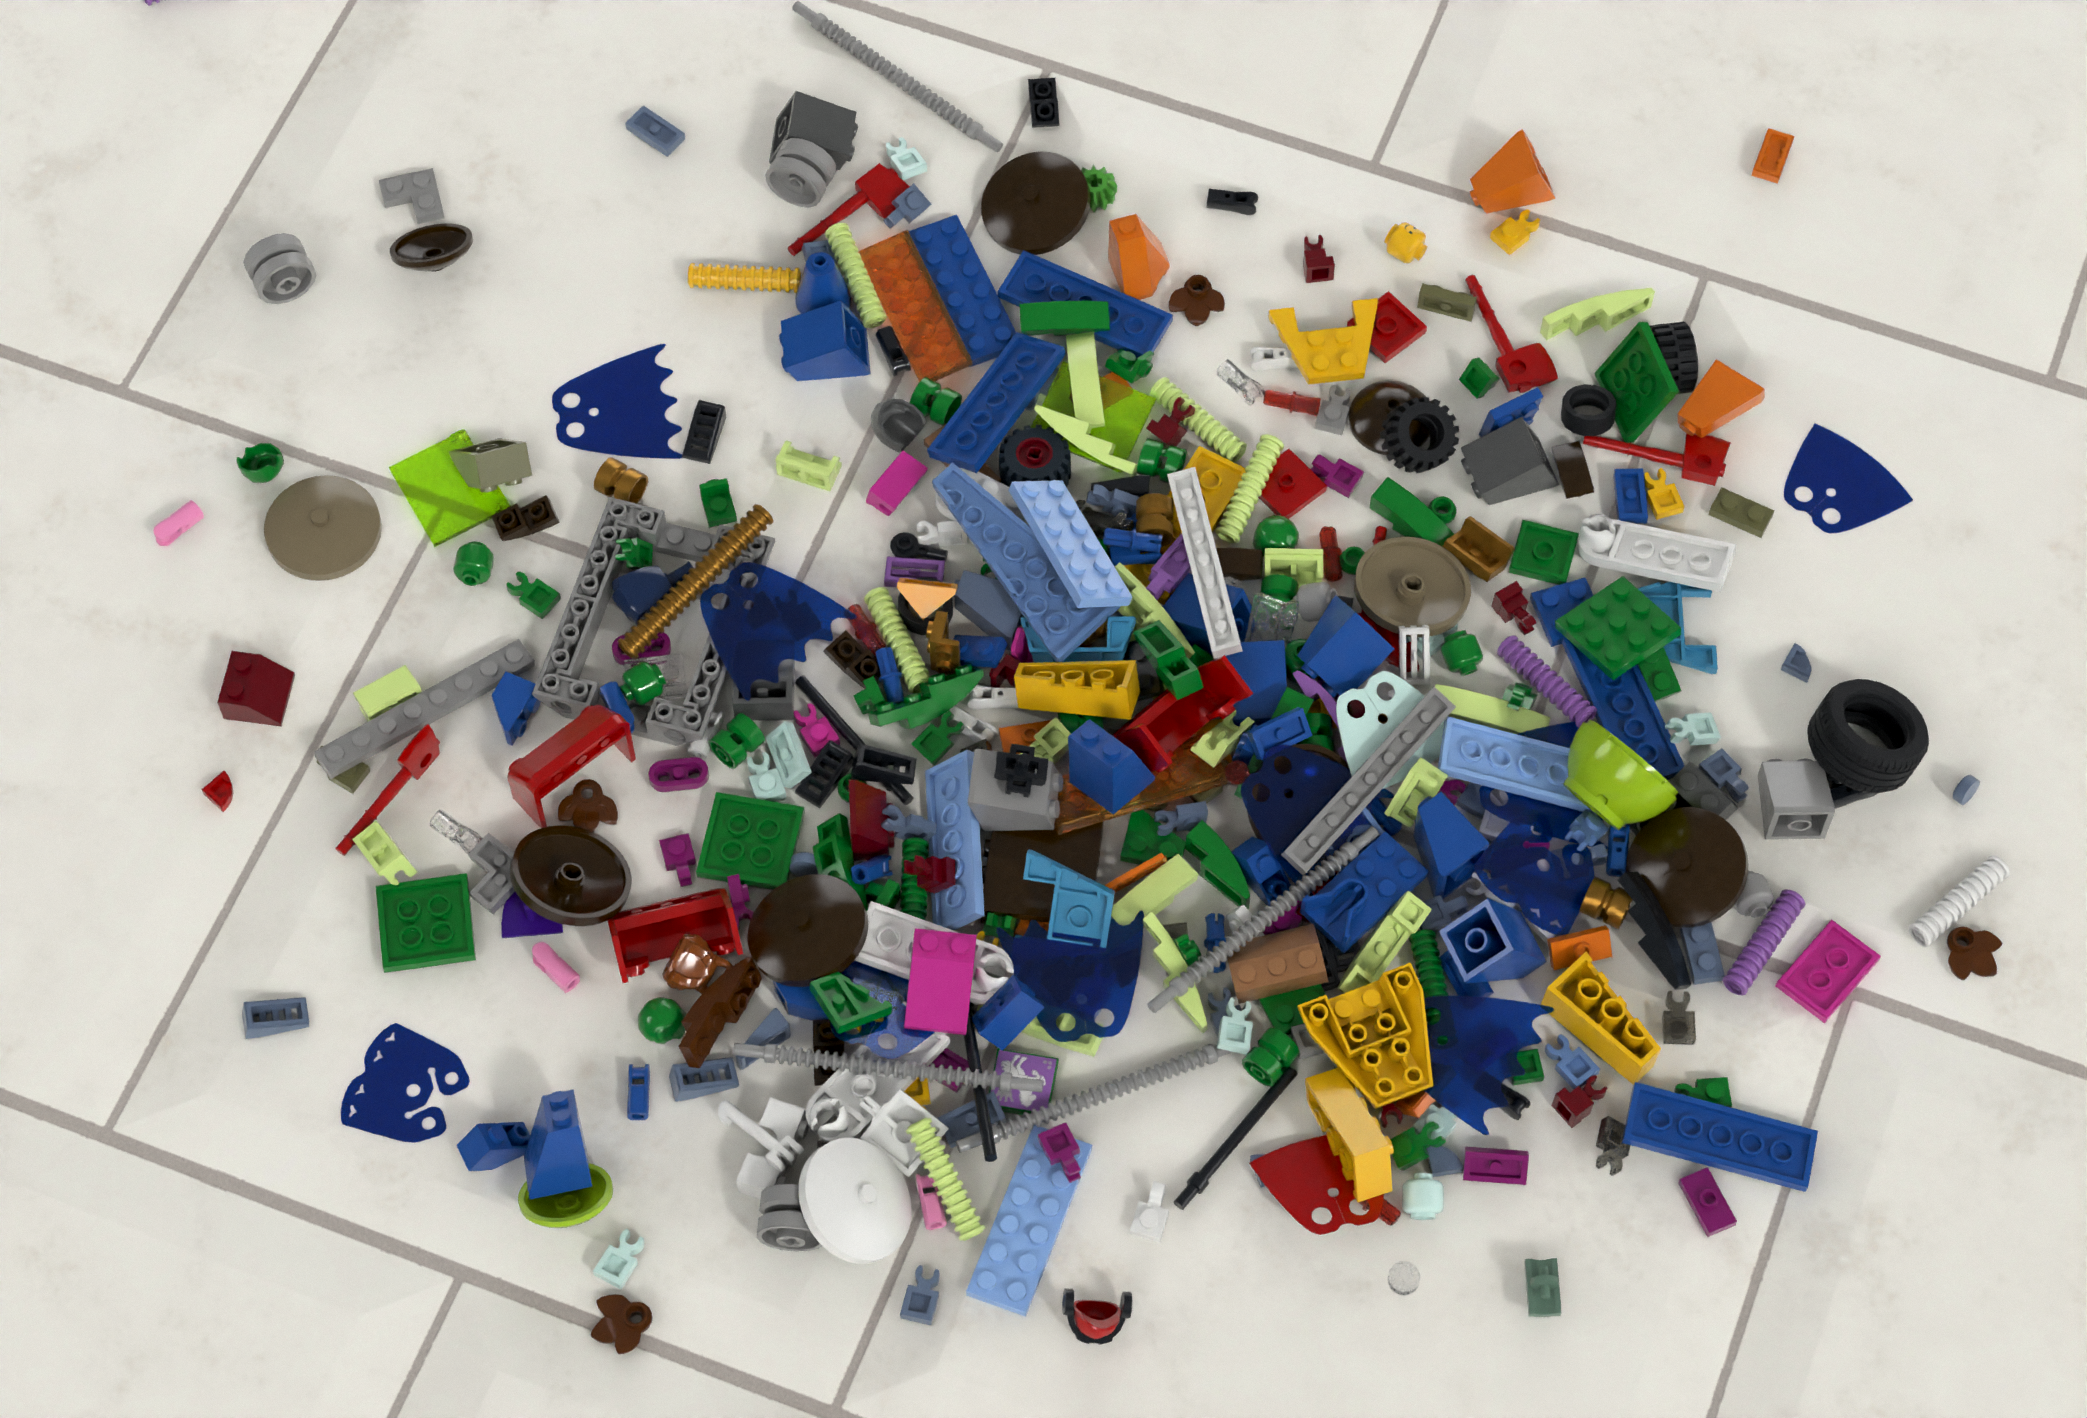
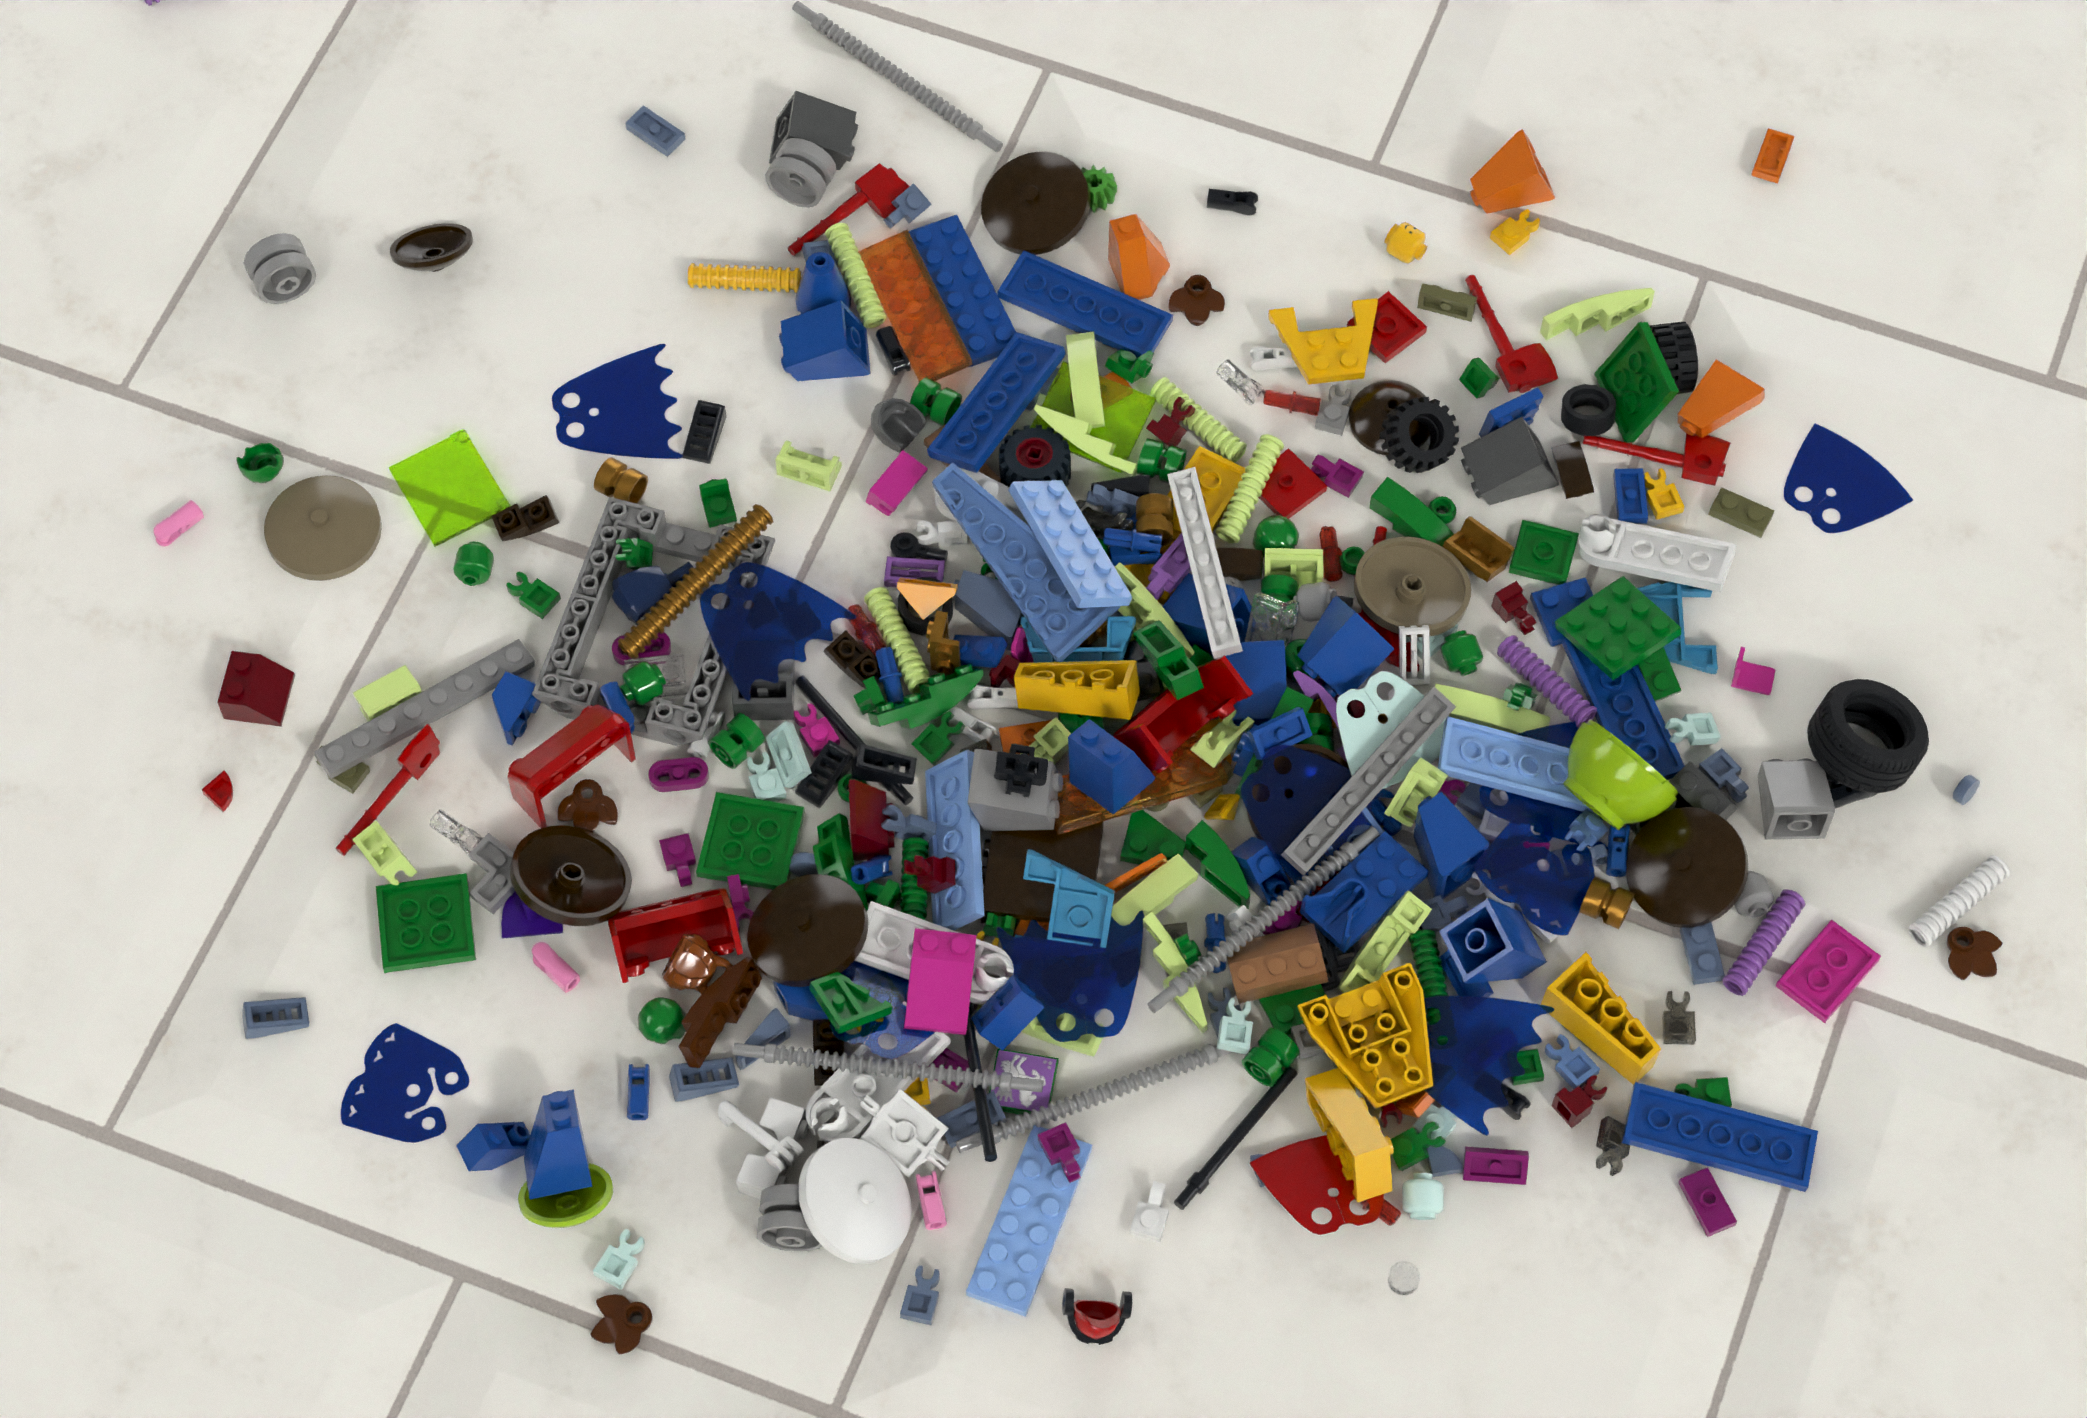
light grey plate [379,168,445,224] -> none
olive slope [449,438,532,492] -> none
light aqua plate [886,137,927,180] -> none
yellowish green piece [906,1118,985,1241] -> none
green slope [1019,301,1110,336] -> none
black slope [1028,78,1059,128] -> none
sand blue plate [1154,801,1208,836] -> none
clear red axle [1224,761,1249,784] -> none
dark red piece [1303,235,1335,283] -> none
sand green hips [1524,1258,1562,1317] -> none
orange plate [1547,925,1612,970] -> none
black slope [1617,871,1691,990] -> none
sand blue tile [1781,643,1812,683] -> none
none -> yellow slope [1204,794,1240,820]
none -> dark pink bracket [1731,646,1776,695]

